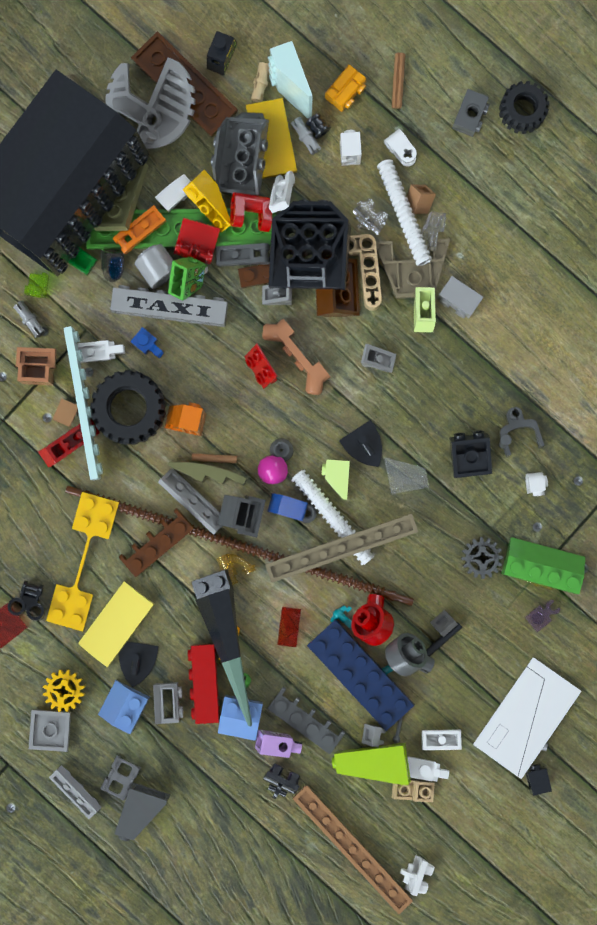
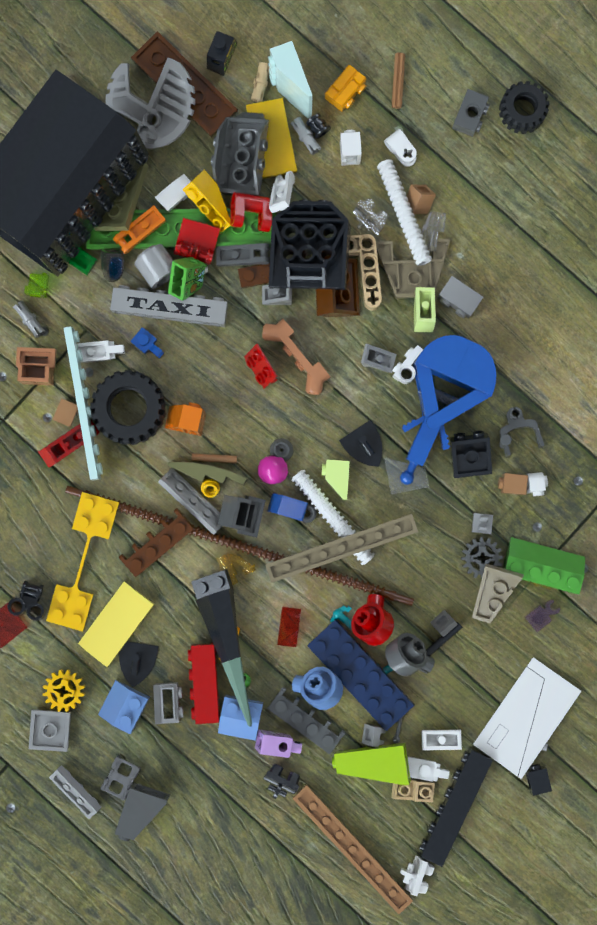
none -> yellow plate [201,479,220,498]
none -> medium blue piece [292,667,343,710]
none -> white plate [392,345,423,384]
none -> blue piece [400,335,496,485]
none -> black brick [418,748,493,867]
none -> light grey tile [472,513,493,534]
none -> dark tan wing [472,564,524,623]
none -> medium nougat brick [498,473,528,495]

